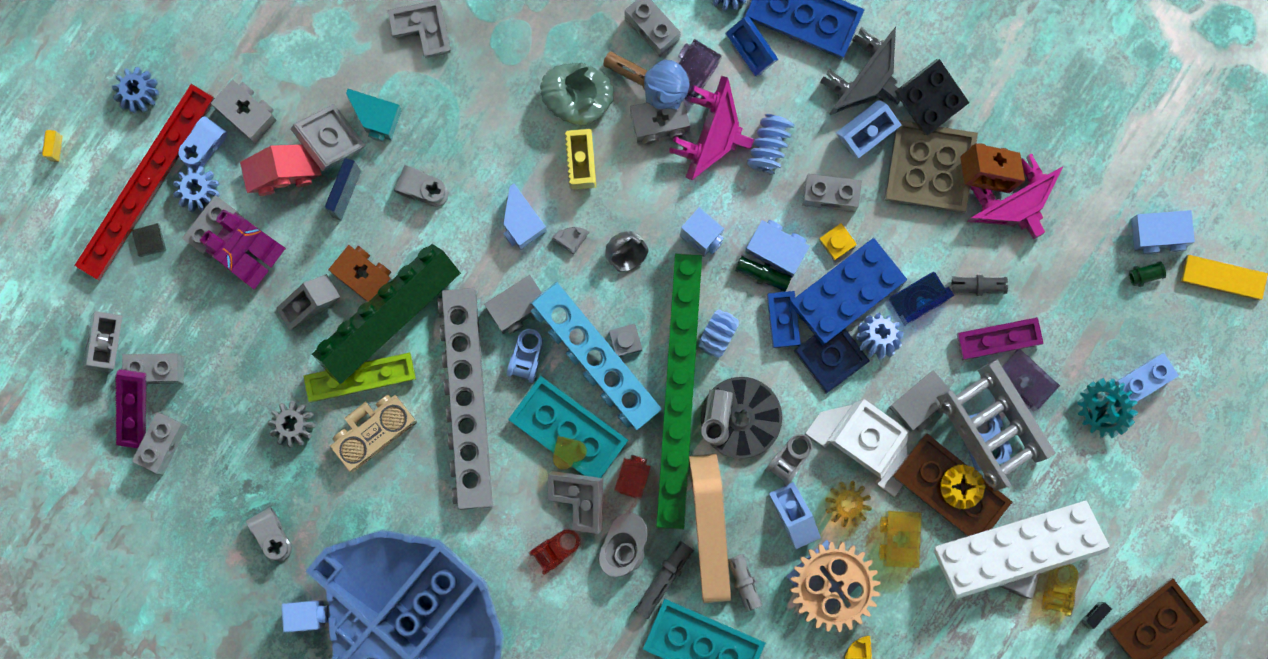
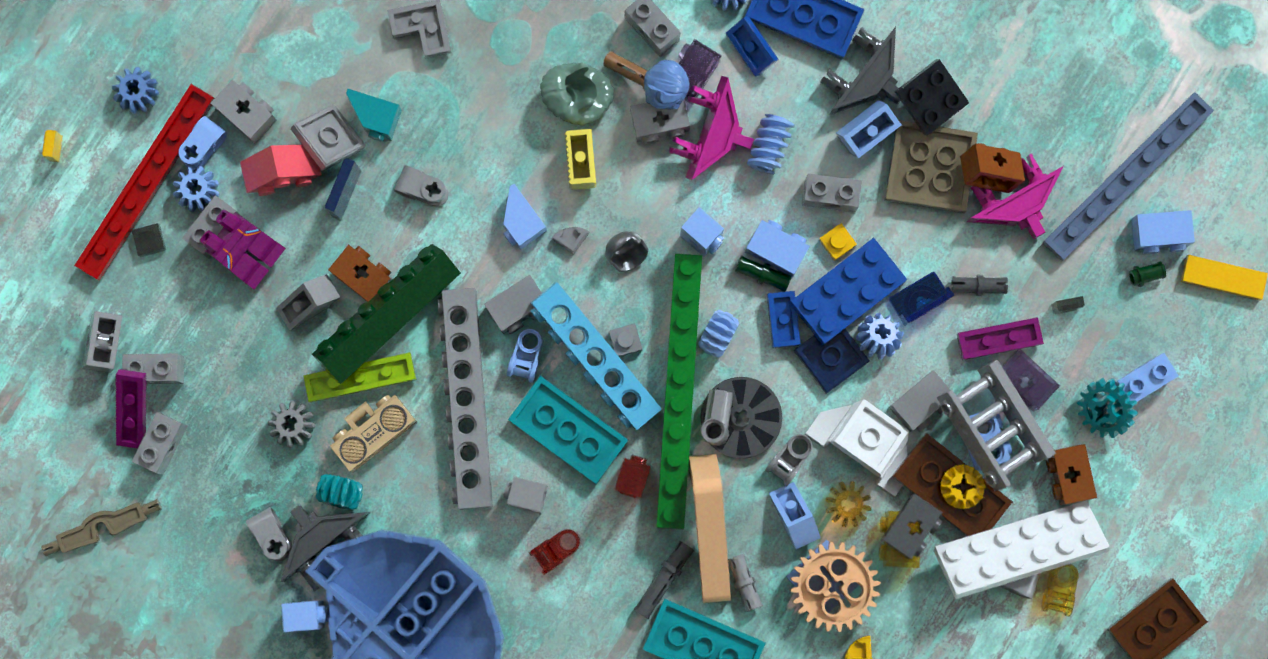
light grey plate [548,471,603,534] -> none
clear yellow tile [553,436,587,470] -> none
light grey piece [599,513,648,577] -> none
black tile [1081,602,1112,629] -> none
none -> dark tan piece [41,499,162,556]
none -> dark grey connector [280,505,370,592]
none -> teal gear [316,474,363,510]
none -> light grey brick [504,477,548,513]
none -> dark grey brick [881,494,942,559]
none -> sand blue plate [1043,92,1214,261]
none -> dark orange brick [1046,444,1097,505]
none -> clear smoke tile [1051,296,1085,314]

